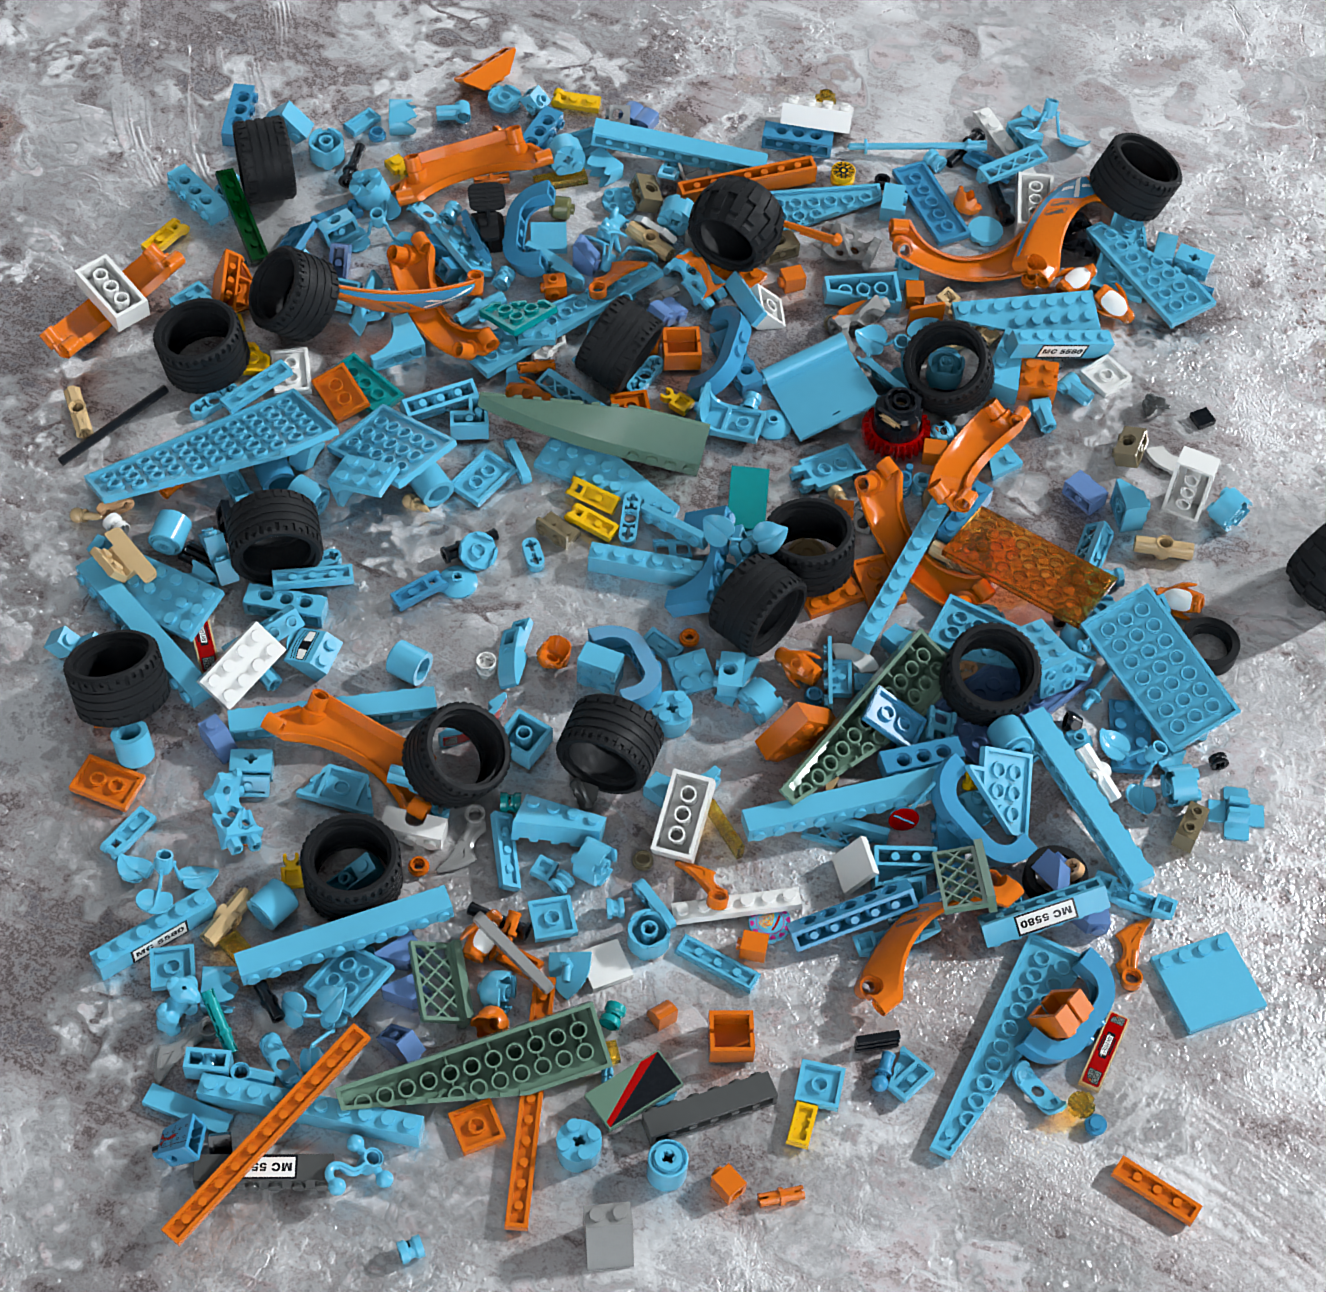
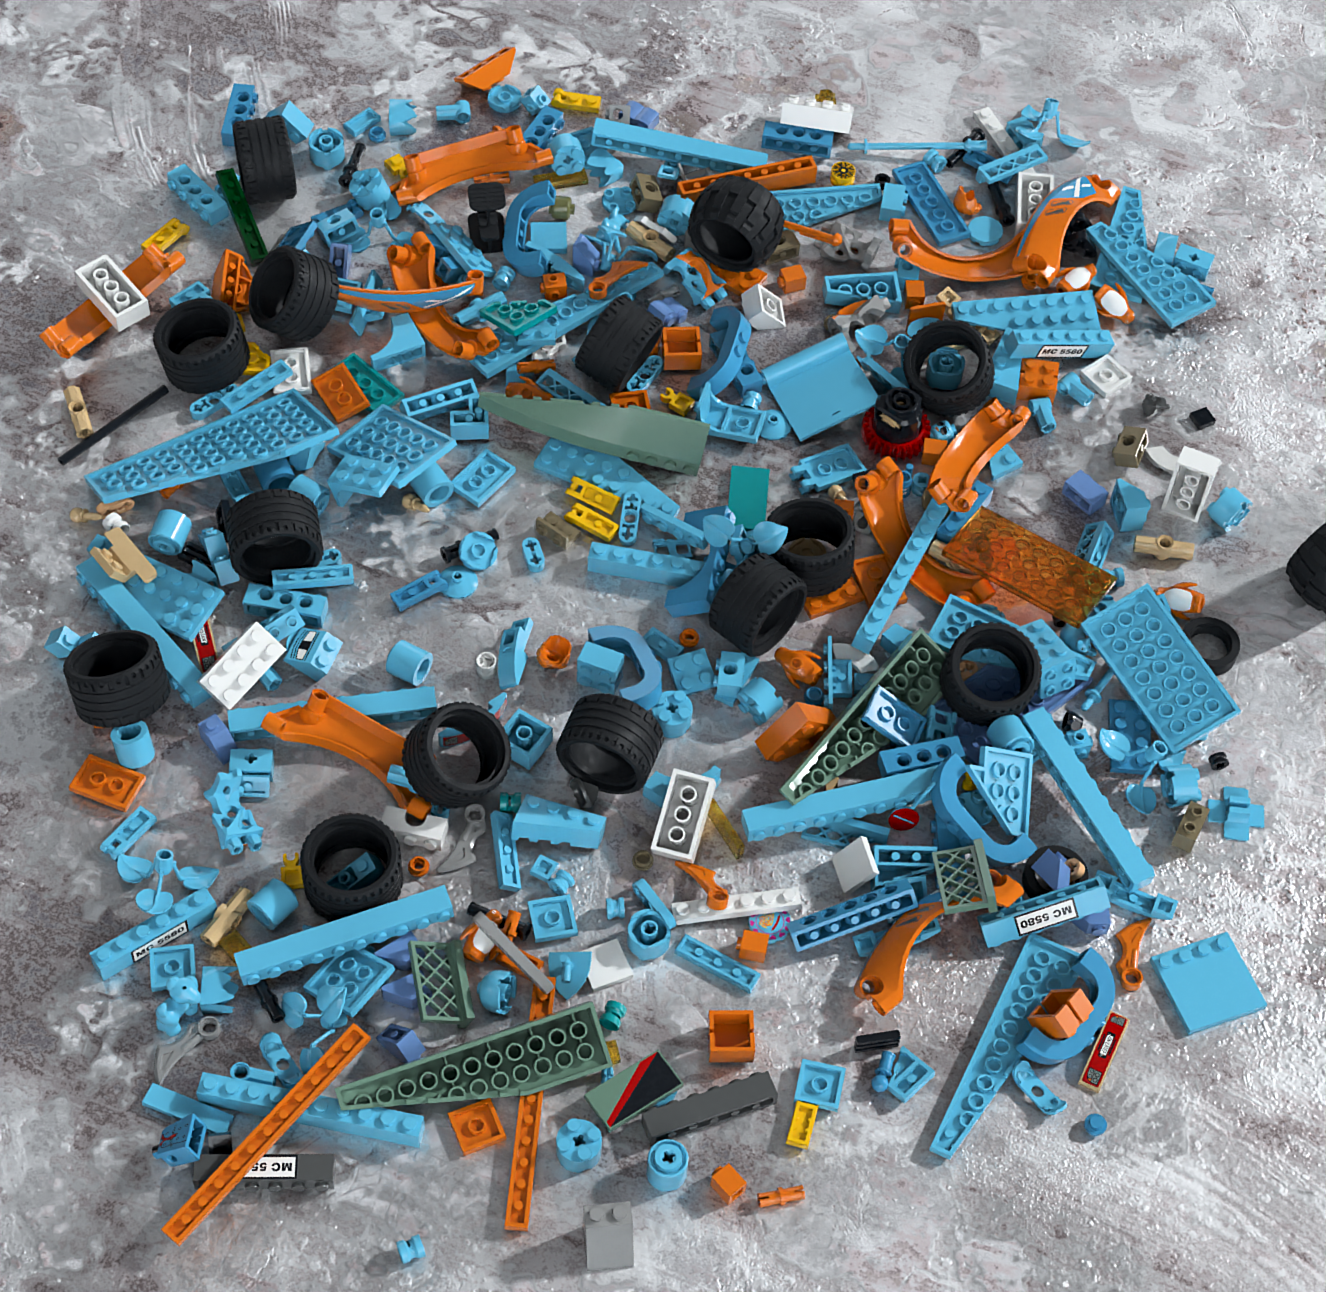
medium azure brick [183,1047,234,1080] -> none
teal pin [200,988,238,1053] -> none
medium azure wing [296,764,374,817] -> none
medium azure piece [324,1134,393,1196] -> none
medium azure wheel [439,200,462,225] -> none
dark azure plate [460,209,493,264] -> none
orange hair [470,1005,509,1038] -> none
medium azure beam [503,437,532,485] -> none
medium azure brick [571,836,617,887] -> none
orange brick [646,1000,678,1032] -> none
medium azure tile [724,271,767,328] -> none
clear yellow gear [1068,1090,1096,1119] -> none
white piece [1075,743,1122,804] -> none
black tyre [1089,133,1183,221] -> none
orange plate [1111,1155,1203,1227] -> none

